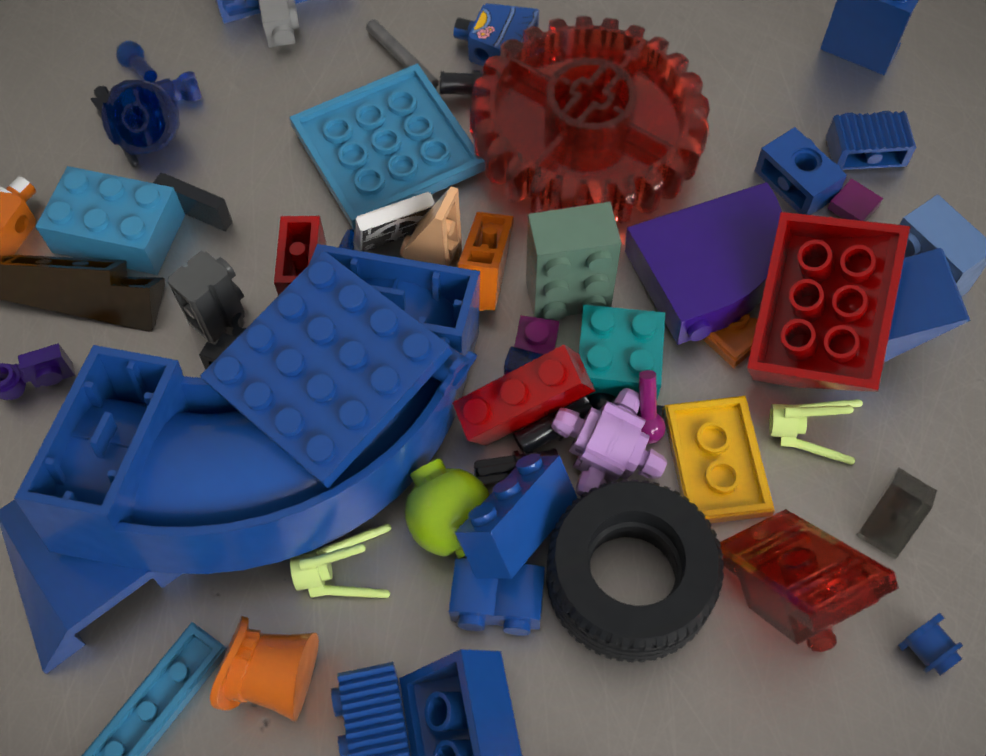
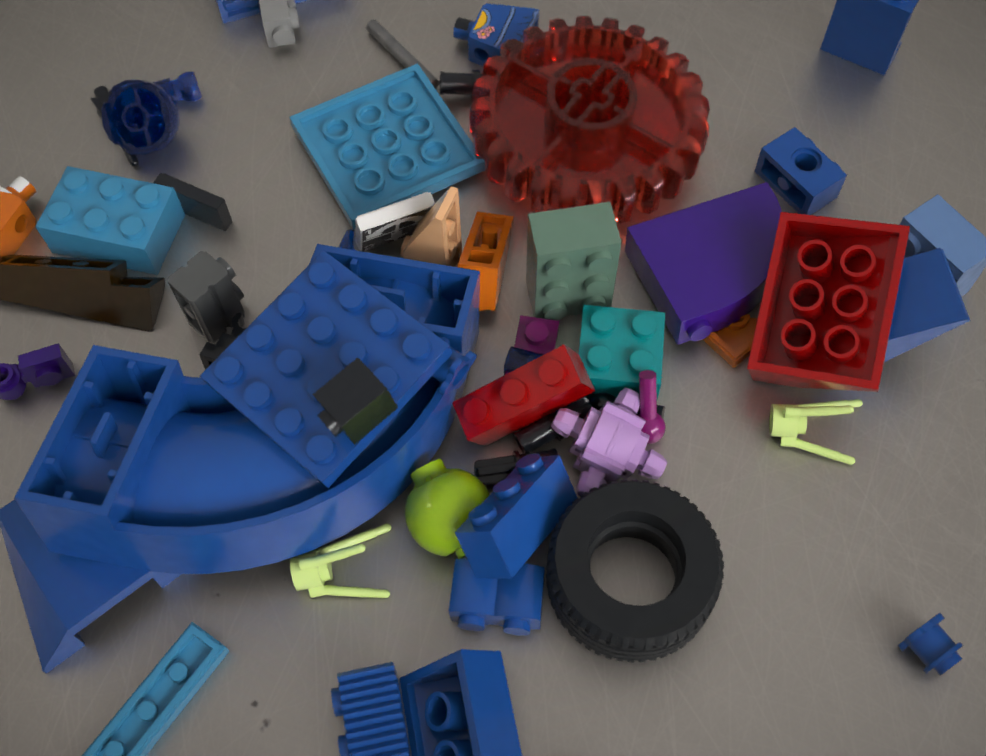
clear blue bar [116,41,157,83] -> none
orange hat [210,616,319,722] -> none
red brick [274,216,326,296] -> none
yellow tile [664,395,775,524] -> none
clear red brick [720,509,899,652] -> none
blue brick [826,111,916,170] -> none
magenta tile [827,178,883,221] -> none
clear smoke slope [857,467,937,559] -> none
none -> black brick [313,357,398,445]

